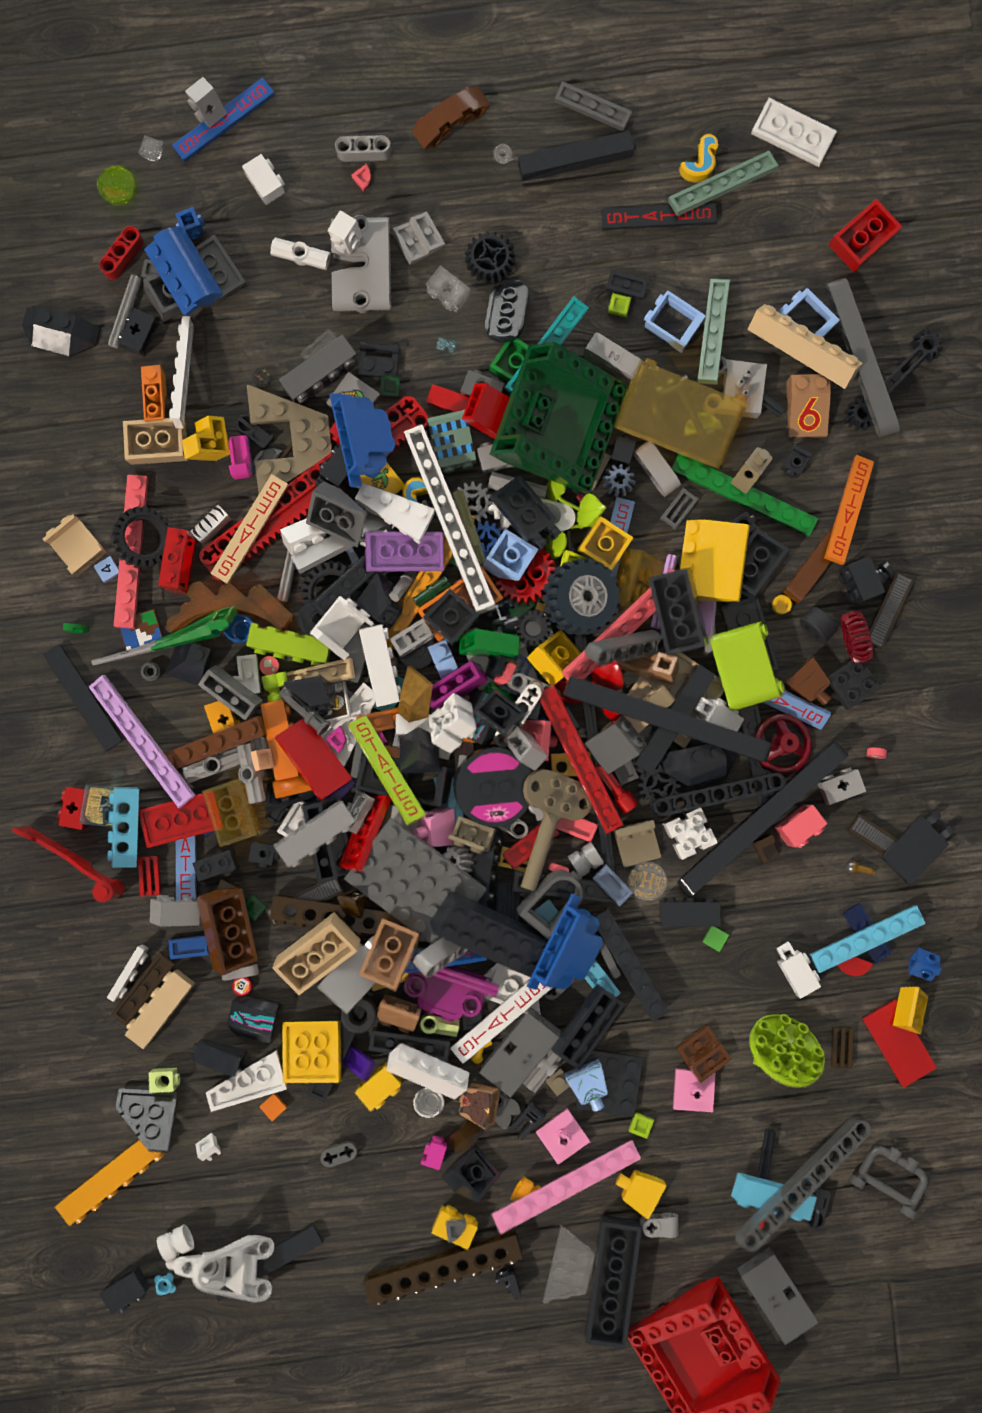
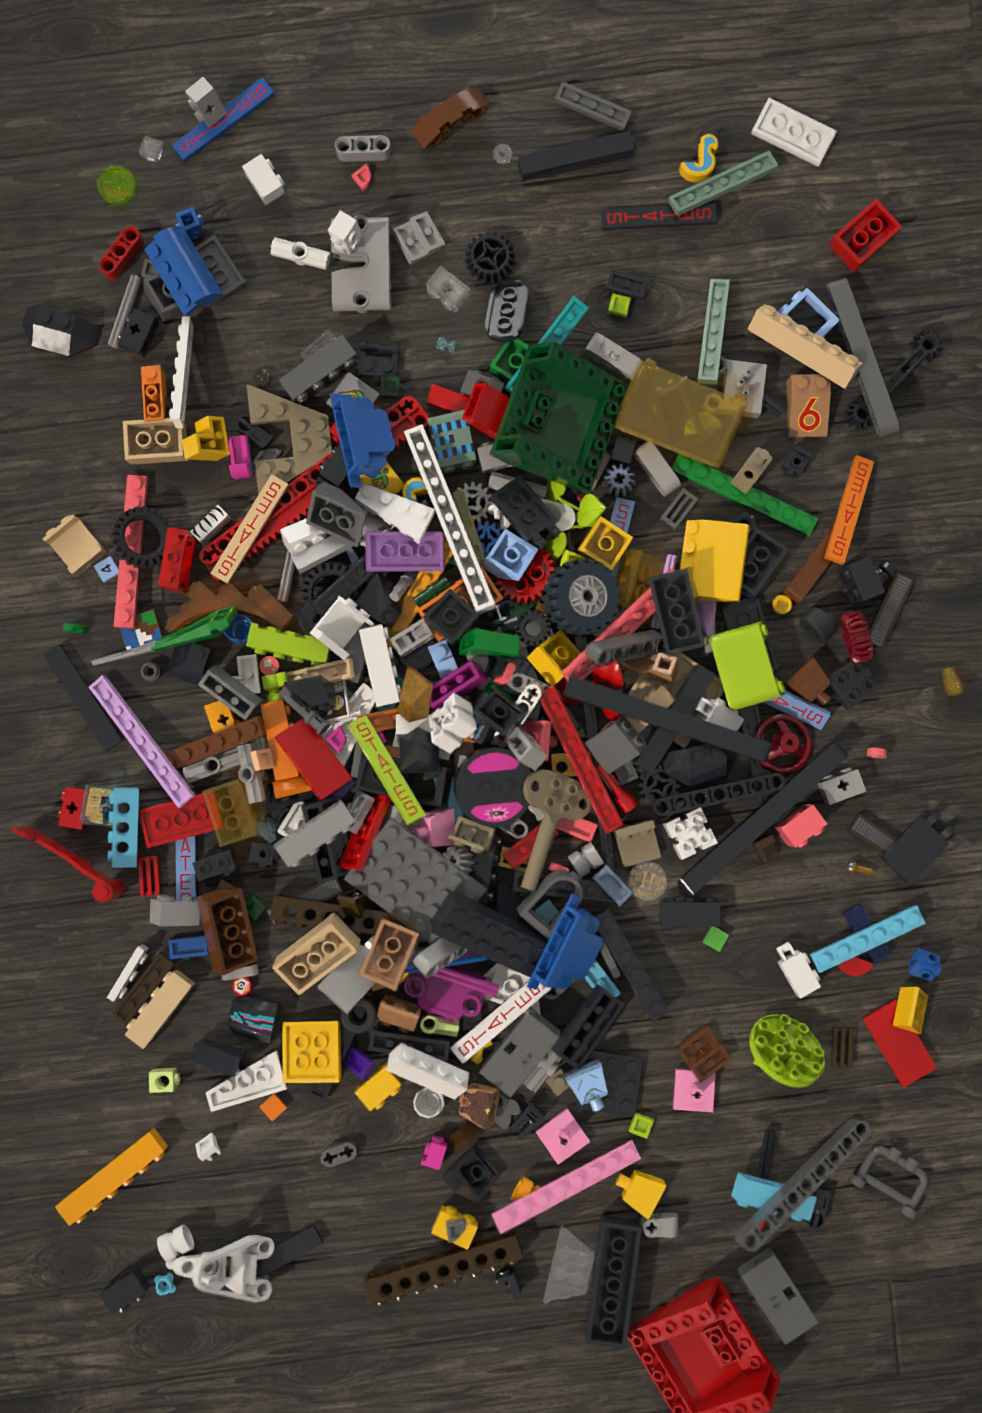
plate [115,1088,179,1153] -> none
light blue window [644,290,705,353] -> none
none -> clear light blue plate [257,817,276,843]
none -> clear yellow cone [942,667,964,697]

